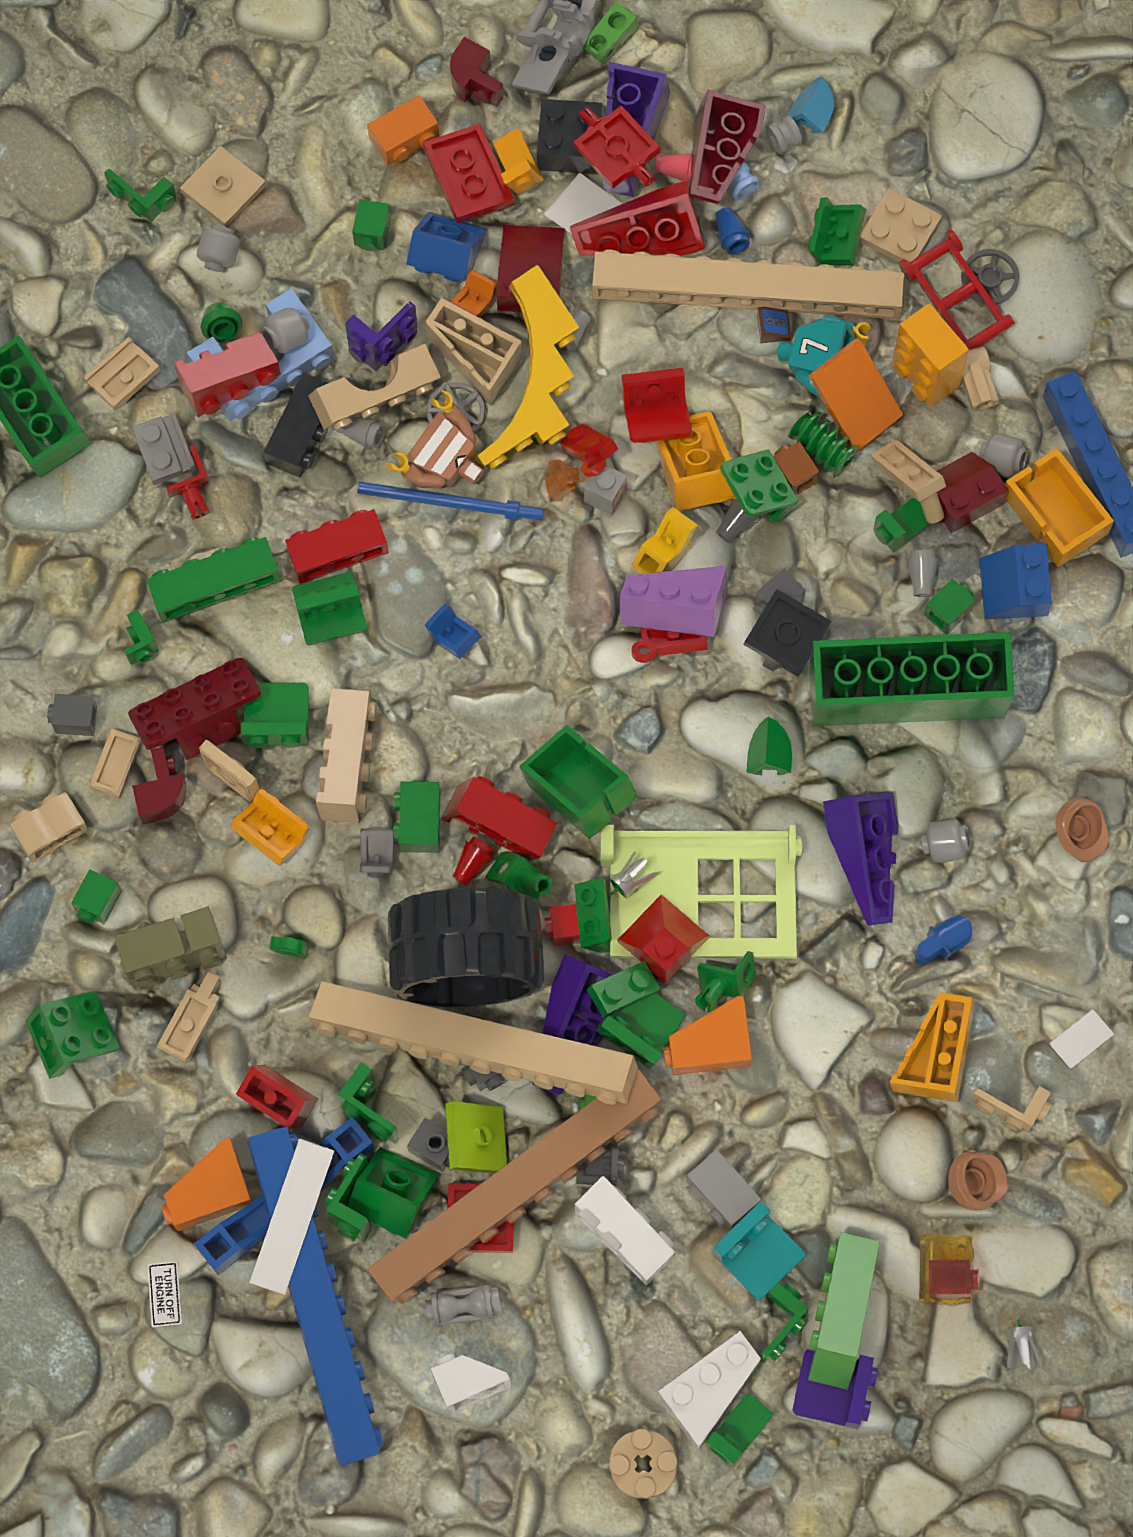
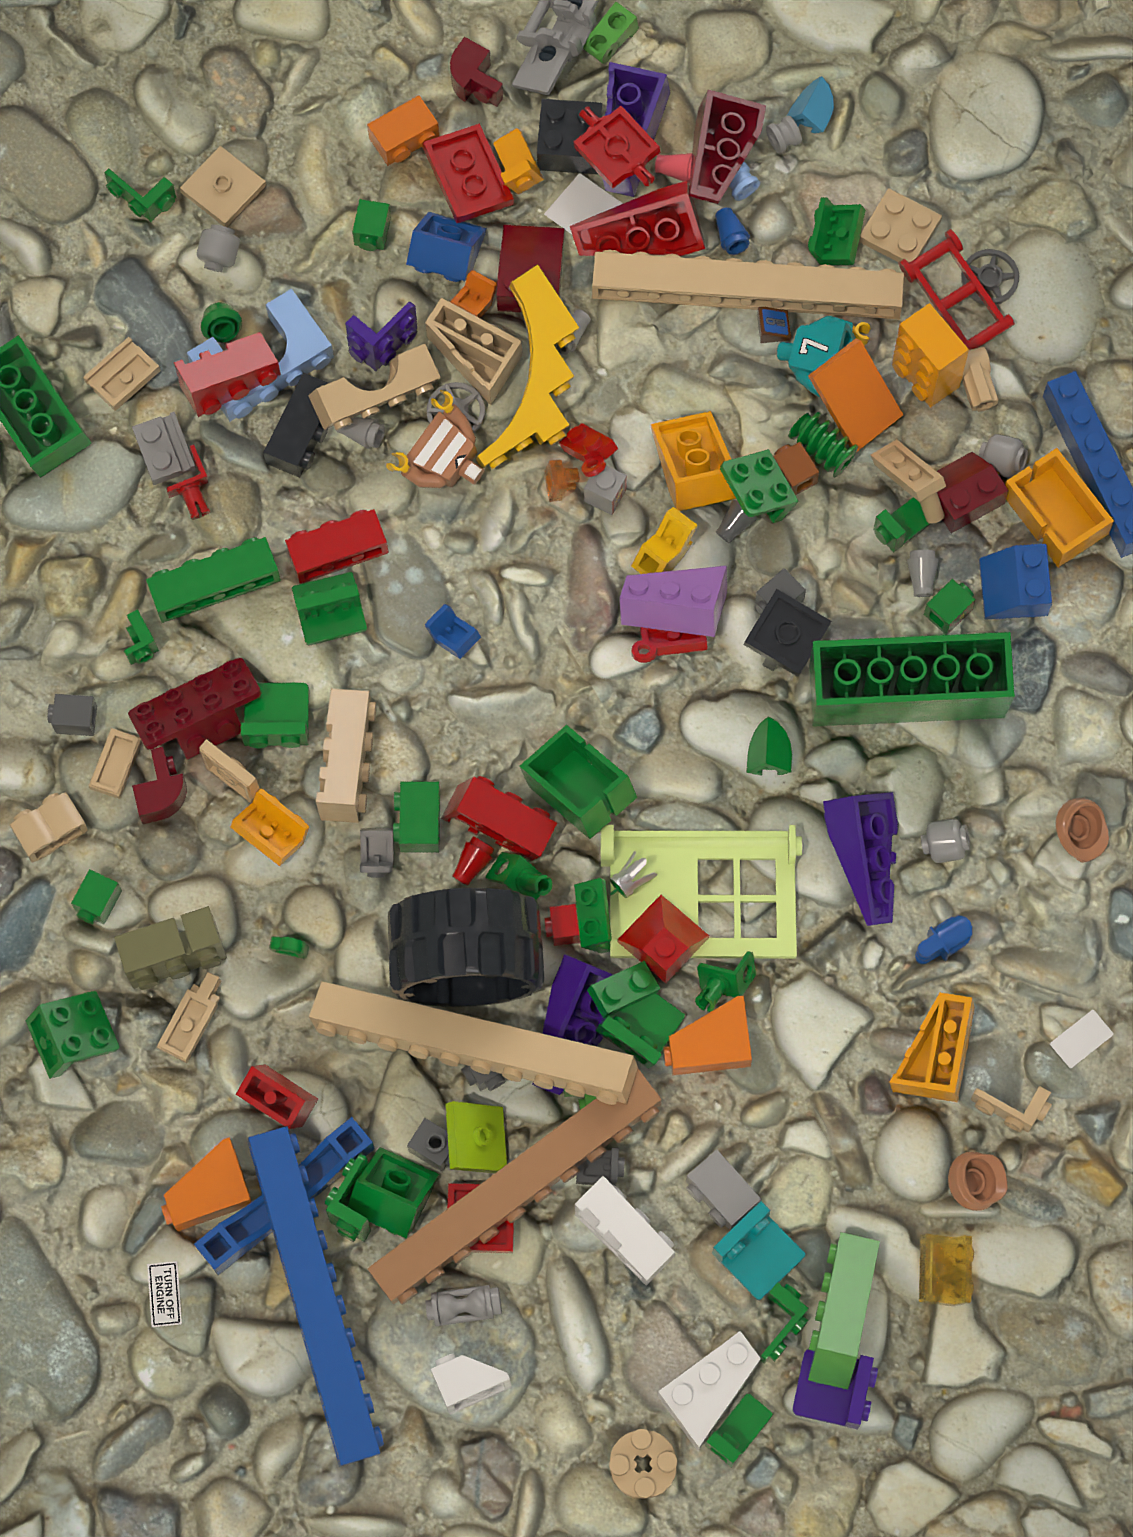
white sticker [249,1139,334,1295] -> none
light grey head [261,308,309,353] -> none
green bracket [338,1062,399,1144] -> none
blue bar [357,481,545,521] -> none
red bracket [621,368,692,443] -> none
clear red brick [929,1260,980,1300] -> none
flat silver piece [1006,1319,1042,1372] -> none

